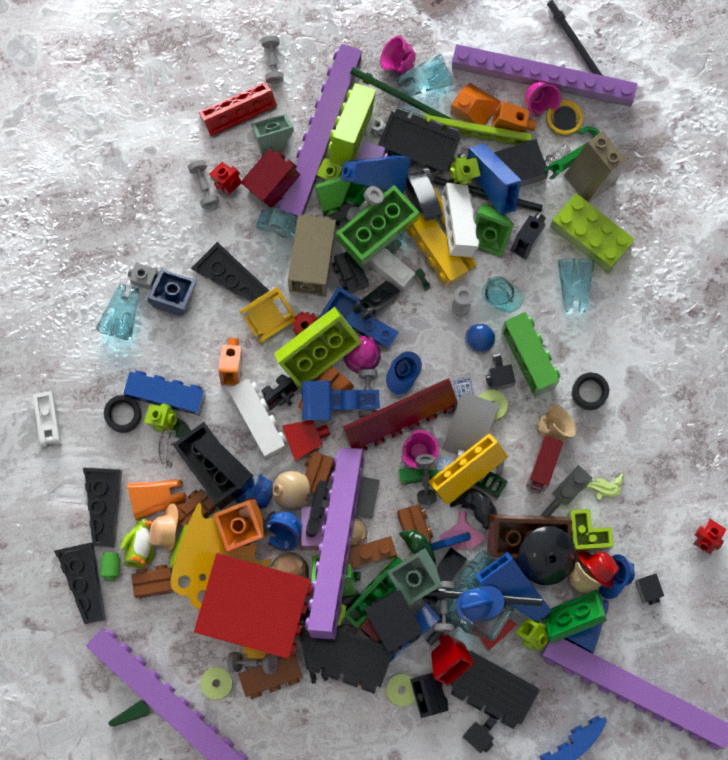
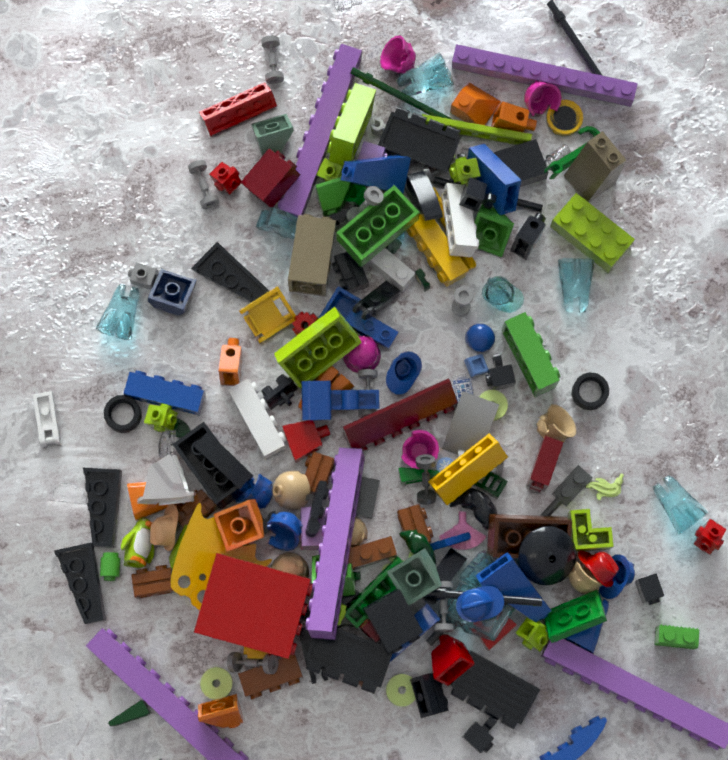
none -> white piece [137,455,196,506]
none -> orange slope [198,694,243,728]
none -> black brick [459,177,497,212]
none -> medium blue tile [464,354,489,378]
none -> clear light blue piece [653,475,709,535]
none -> bright green brick [654,624,700,649]

